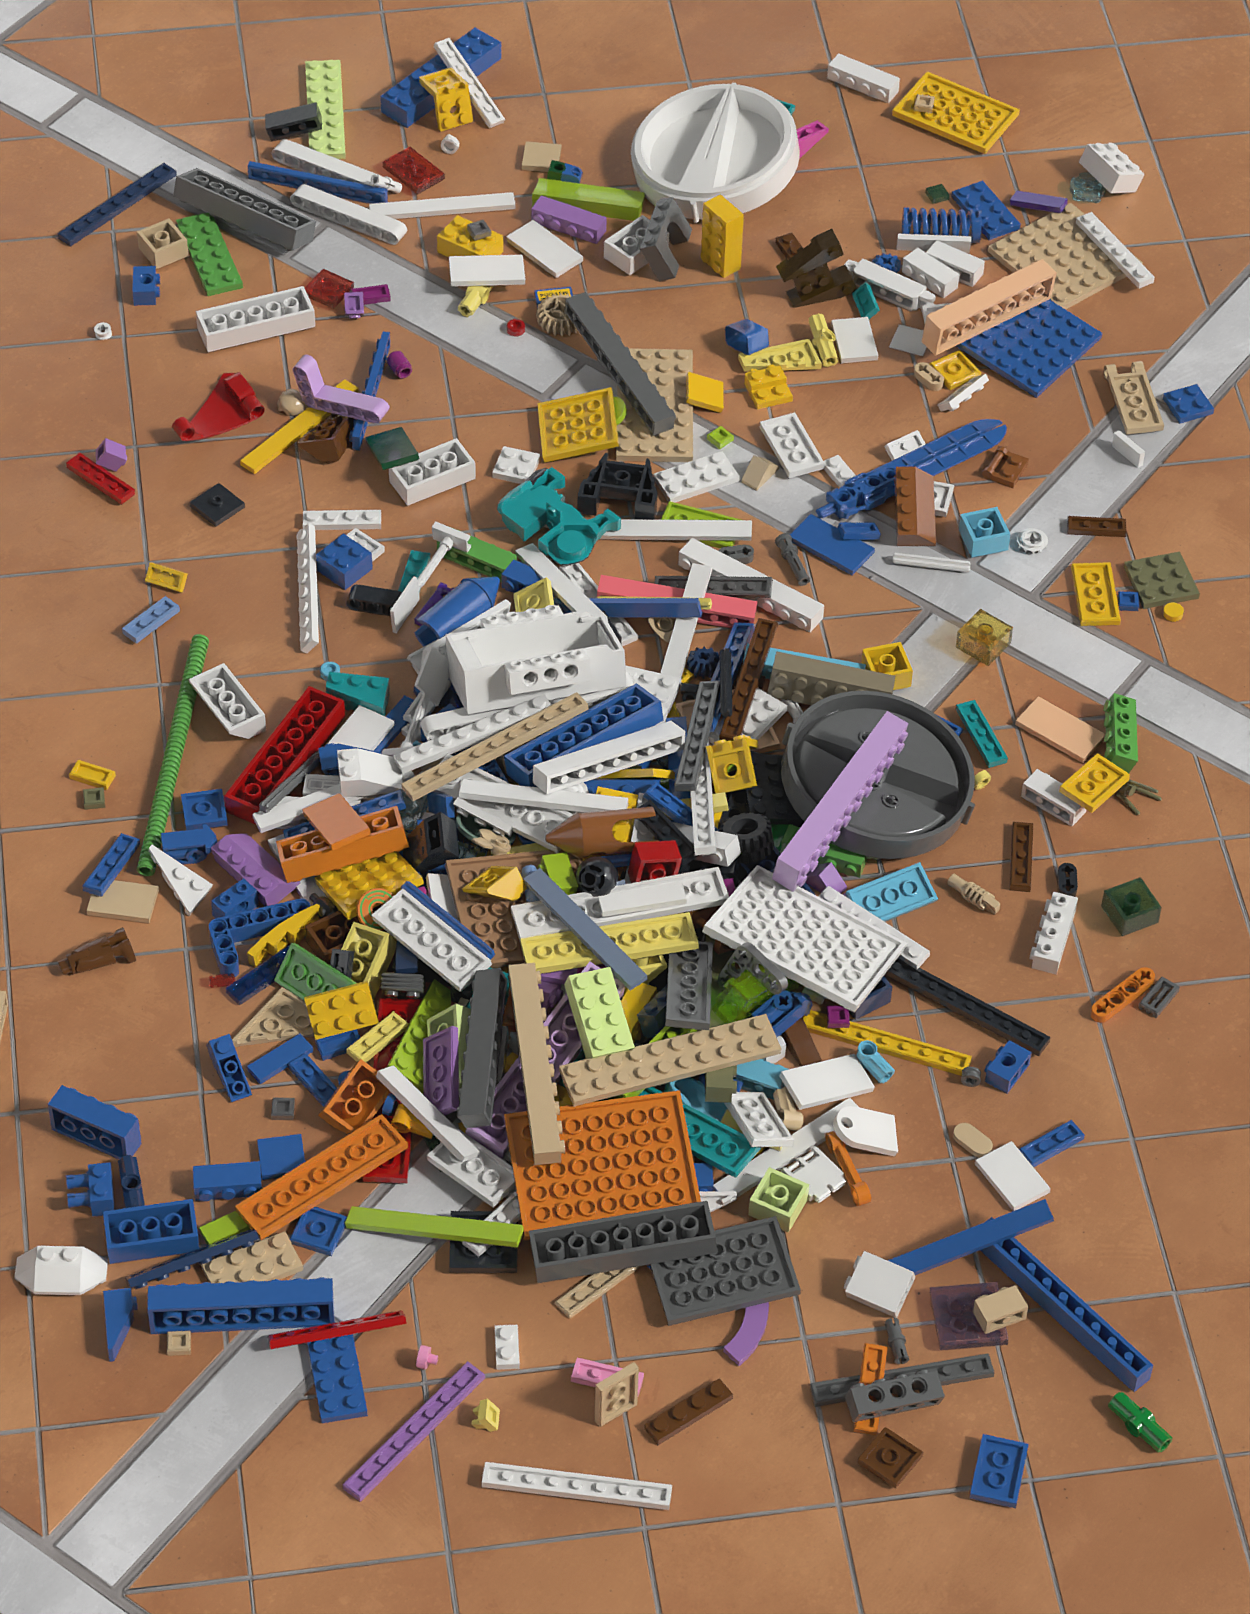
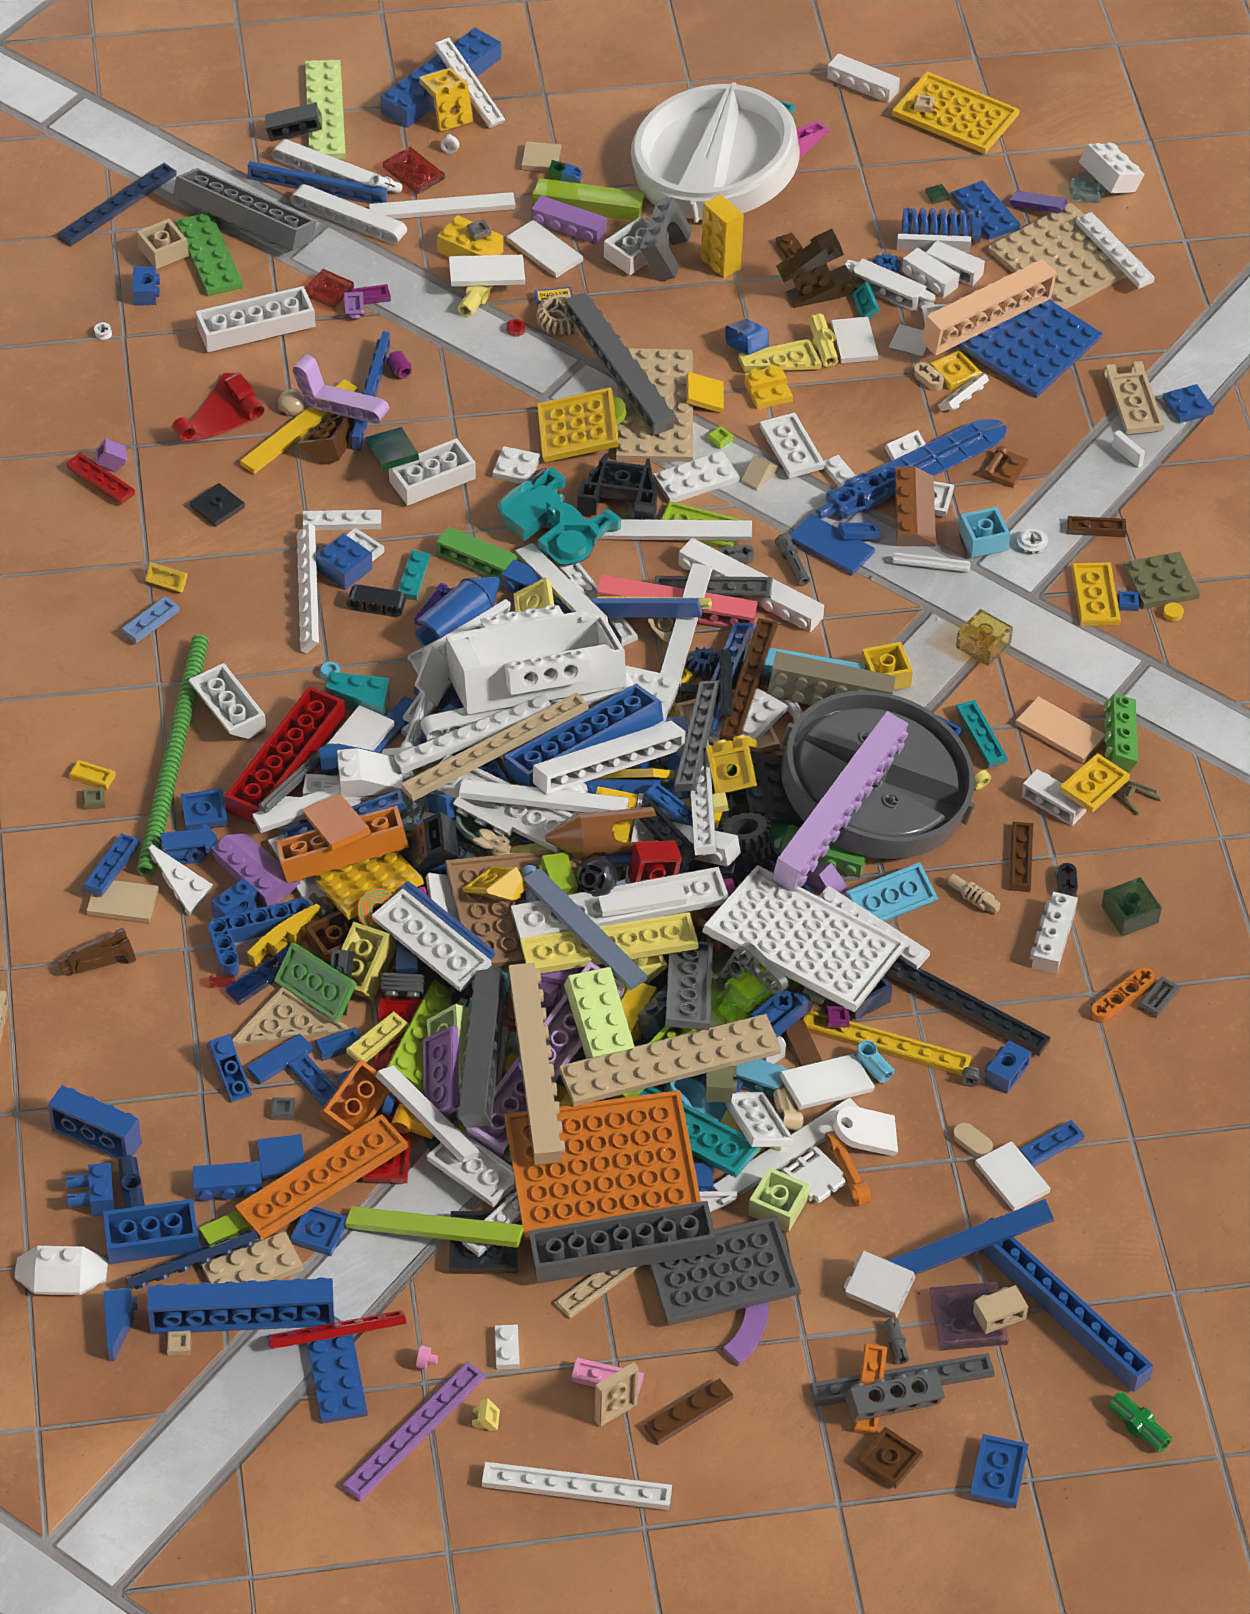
yellow plate [304,981,379,1040] -> none
white piece [390,521,471,633] -> none

